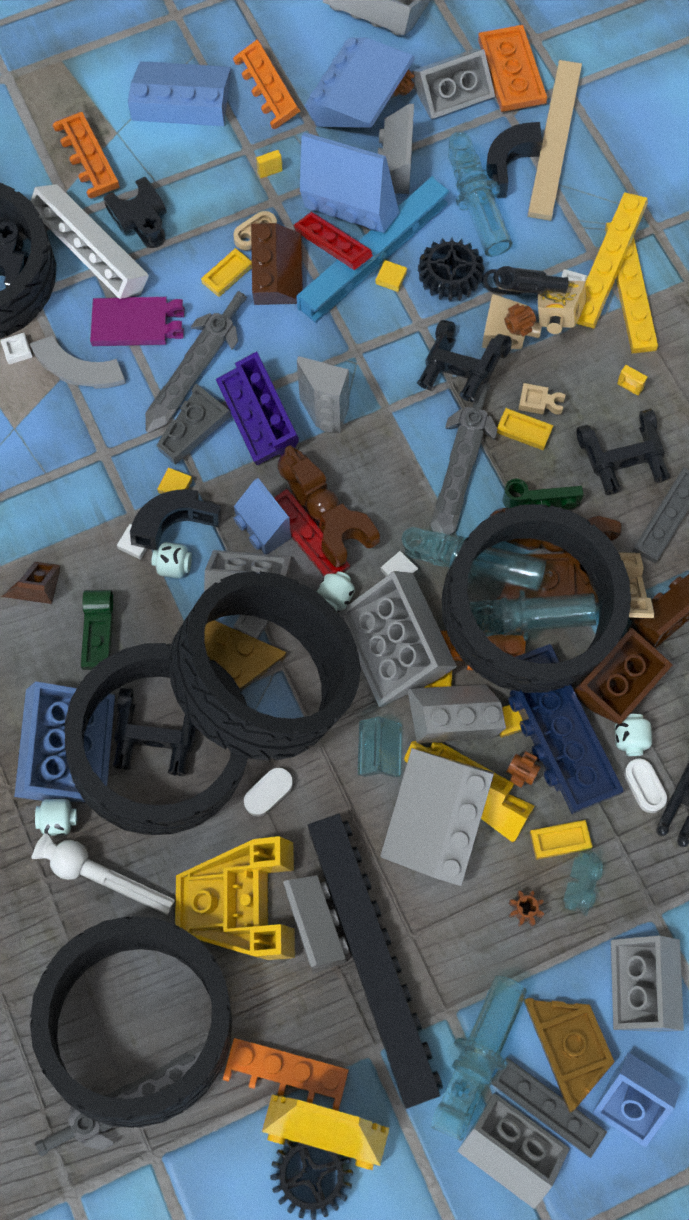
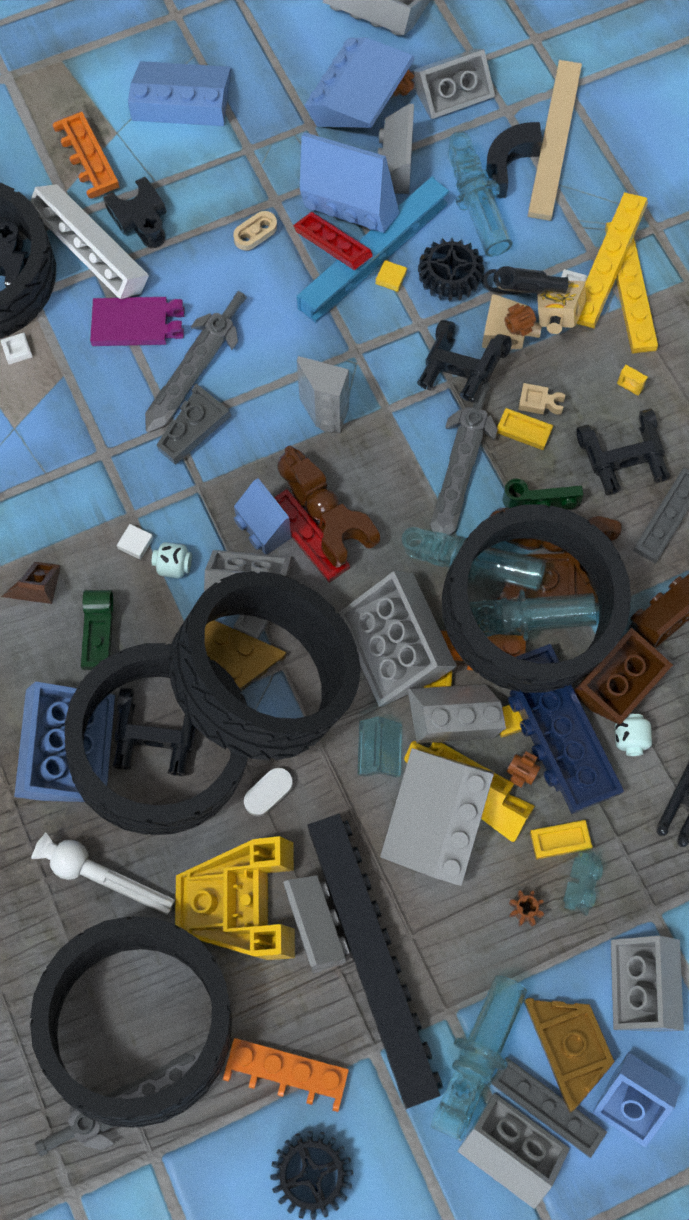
light grey tile [30,335,126,389] -> none
light aqua head [35,799,77,836] -> none
black arch [130,489,221,550] -> none
yellow tile [157,467,192,494] -> none
yellow tile [201,248,252,297] -> none
dark purple brick [216,351,299,465] -> none
orange hinge [233,39,300,129] -> none
reddish brown slope [251,223,303,305] -> none
yellow tile [256,150,282,179] -> none
yellow wedge [262,1095,389,1171] -> none
light aqua head [316,572,355,612] -> none
white tile [381,551,418,576] -> none
orange plate [478,25,547,112] -> none
tan slope [618,552,654,618] -> none
white tile [624,759,667,813] -> none

